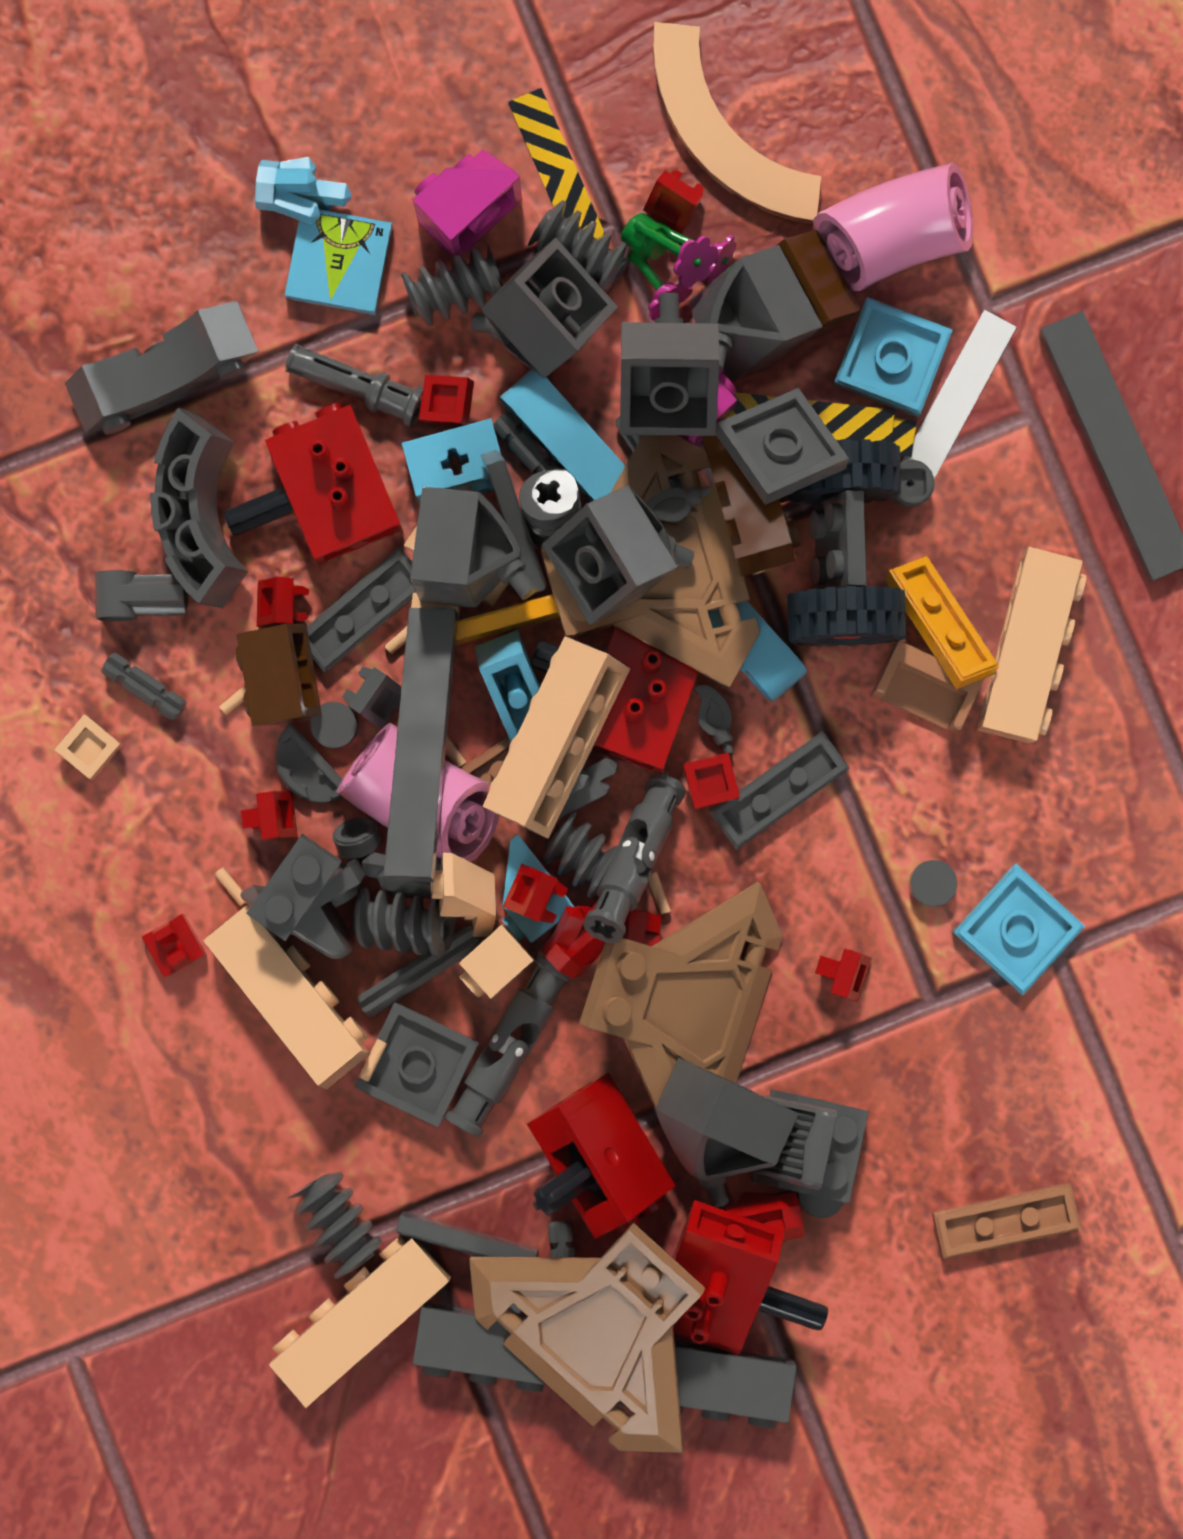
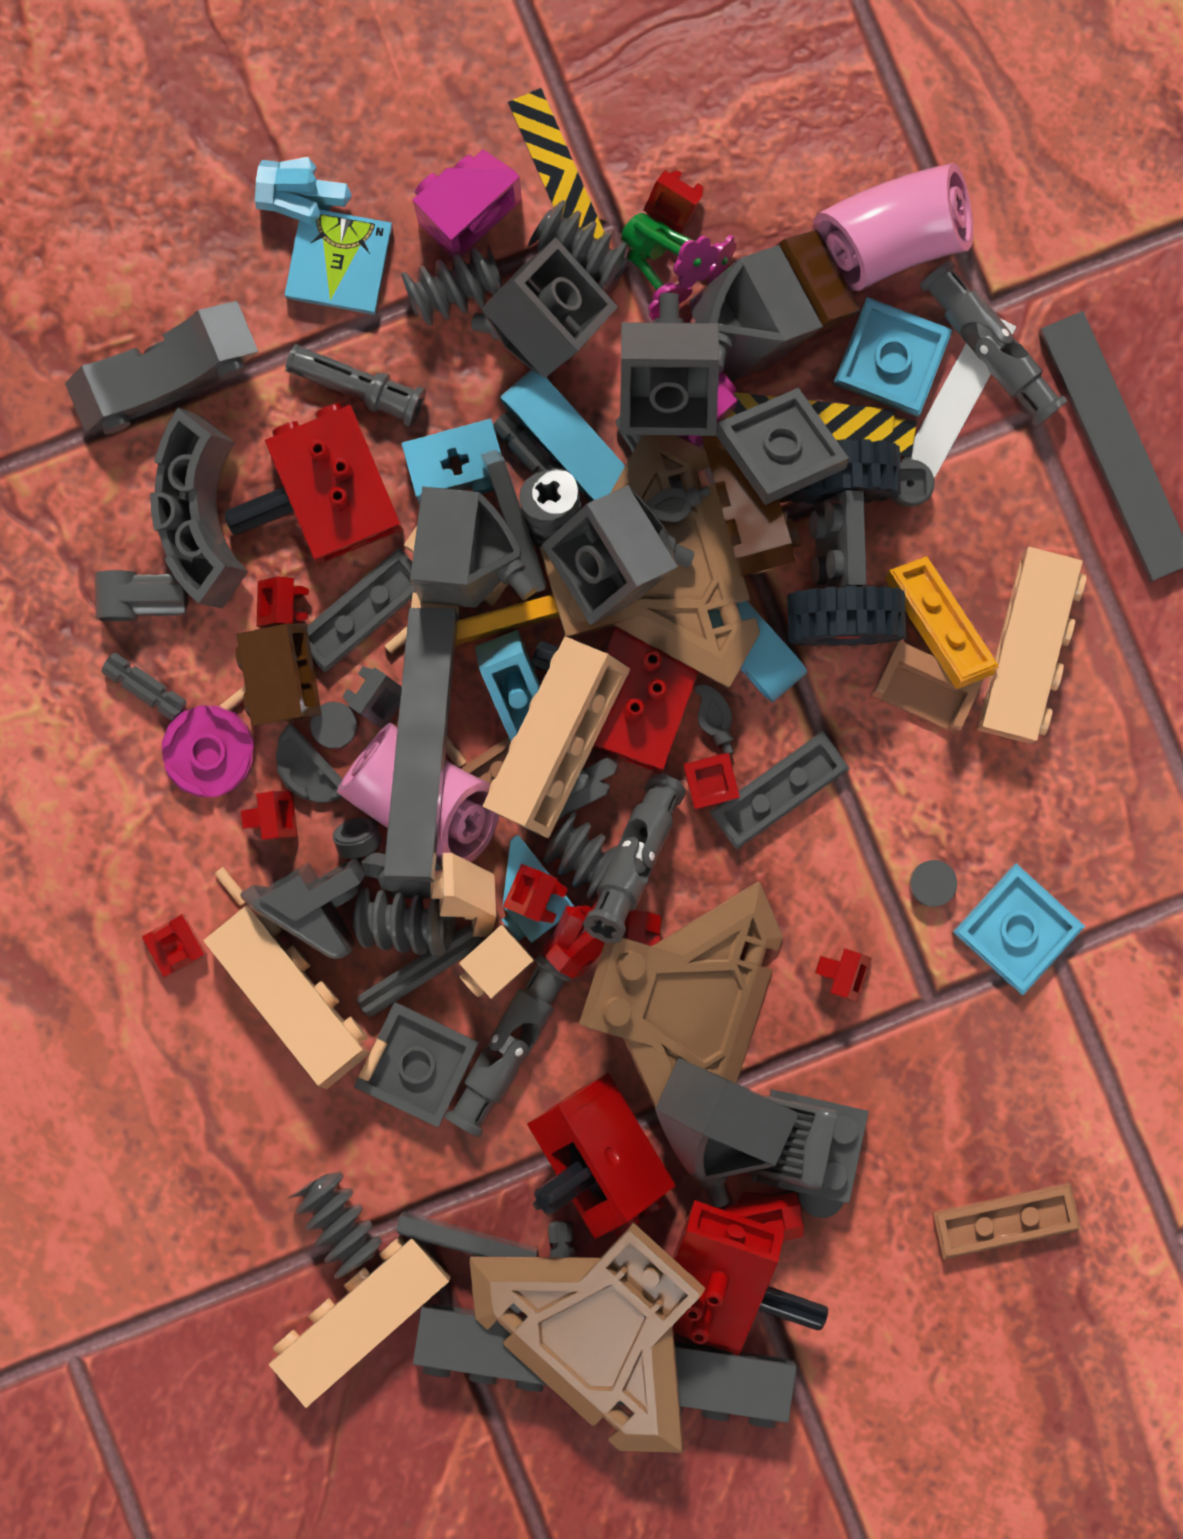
light nougat plate [54,714,122,780] -> none
dark grey plate [246,834,342,941] -> none
red tile [419,374,474,426] -> none
light nougat piece [648,872,671,915] -> none
light nougat tile [653,22,821,224] -> none
none -> dark pink tile [162,705,255,797]
none -> dark grey piece [920,259,1068,427]

